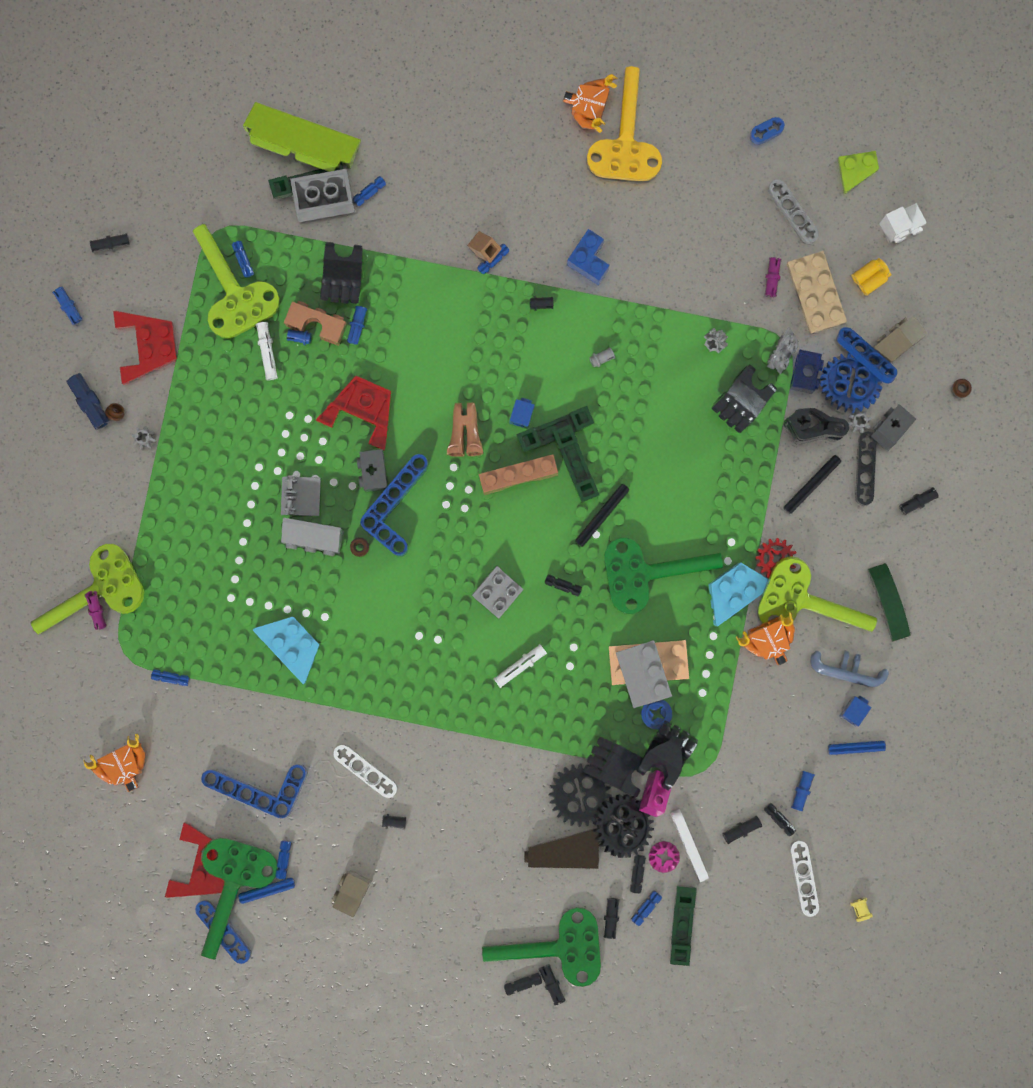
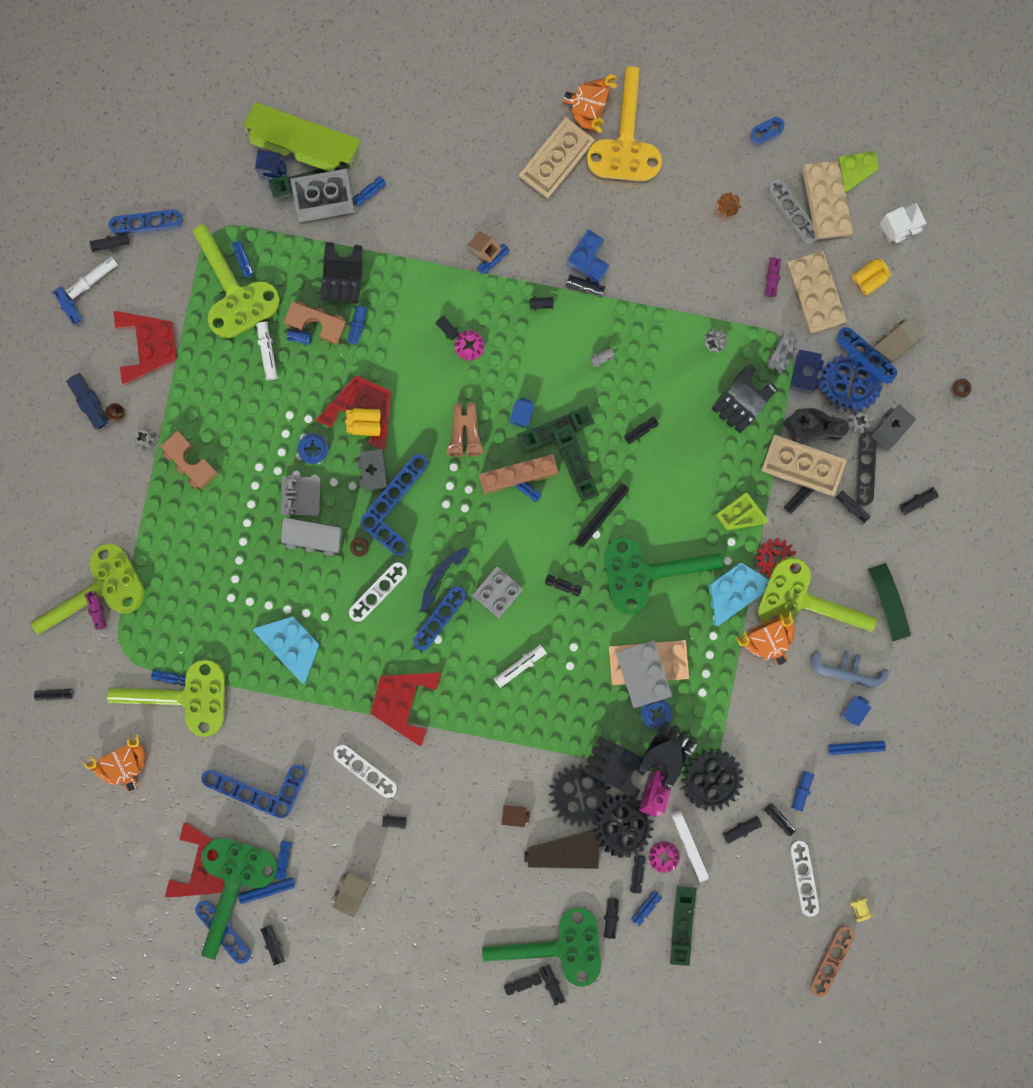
none -> black axle [34,689,73,701]
none -> white pin [65,256,118,300]
none -> lime piece [107,659,225,737]
none -> blue beam [108,209,183,235]
none -> nougat arch [160,431,219,490]
none -> clear blue brick [255,150,287,180]
none -> black pin [260,924,285,966]
none -> blue gear [298,434,328,465]
none -> yellow piece [345,408,380,436]
none -> white beam [349,563,407,622]
none -> red wing [370,672,441,746]
none -> blue beam [414,587,466,650]
none -> dark blue slope [421,548,470,613]
none -> black pin [436,316,459,340]
none -> dark pink gear [454,330,485,361]
none -> reddish brown brick [501,805,530,827]
none -> blue axle [516,482,542,502]
none -> tan plate [519,117,595,199]
none -> black pin [566,274,606,298]
none -> black axle [624,417,659,444]
none -> black gear [681,748,744,812]
none -> lime wing [715,492,769,531]
none -> clear orange gear [717,192,741,217]
none -> tan plate [761,435,847,497]
none -> tan plate [802,161,853,240]
none -> nougat beam [810,926,855,997]
none -> black pin [835,490,871,524]

